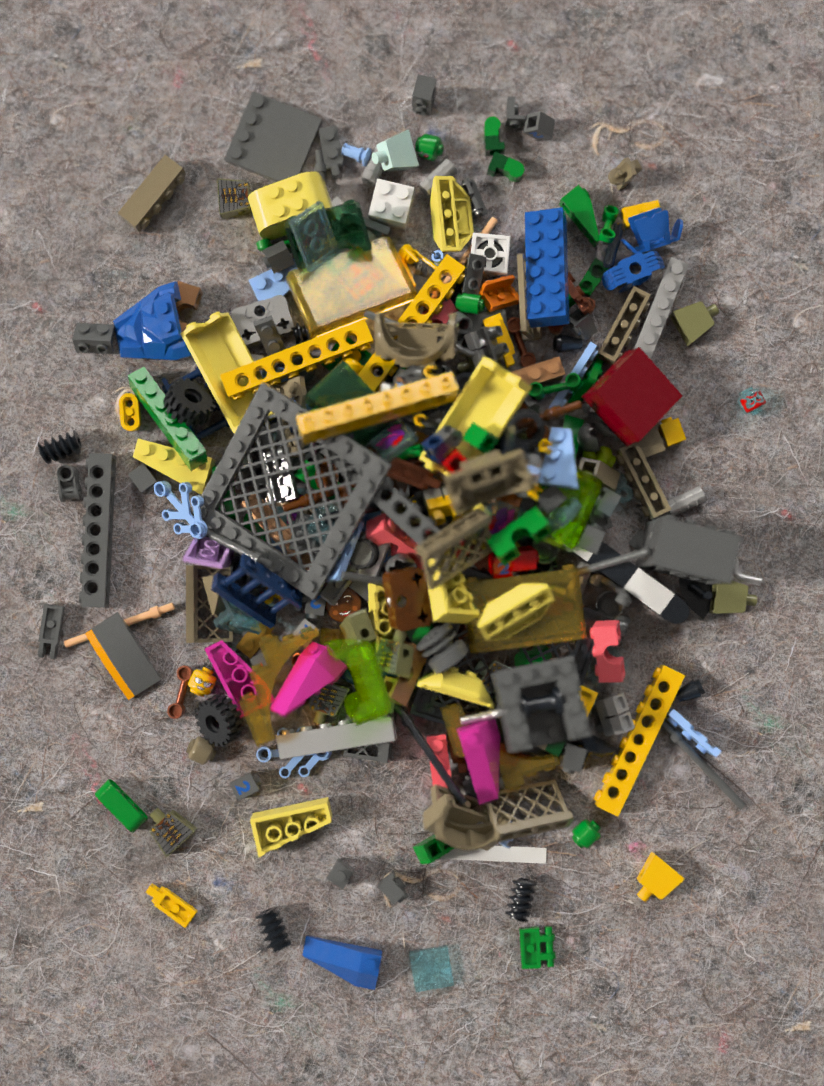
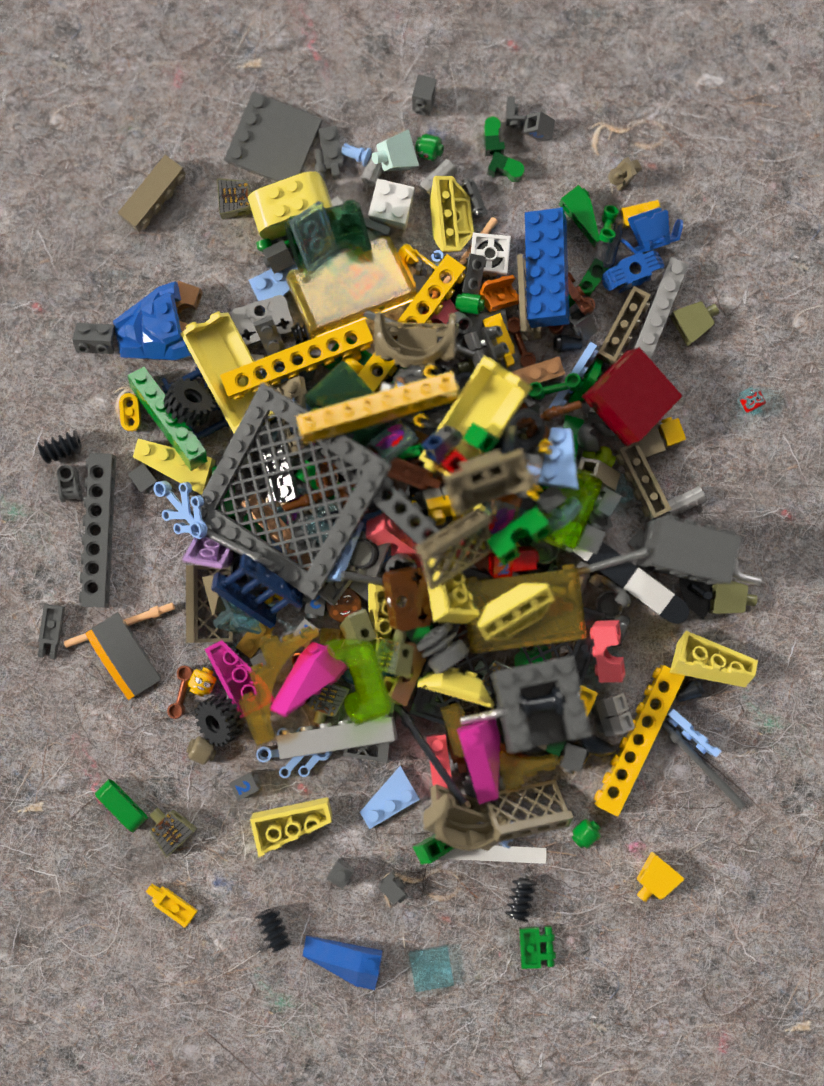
none -> light blue wing [360,765,420,829]
none -> light yellow wedge [670,631,758,687]

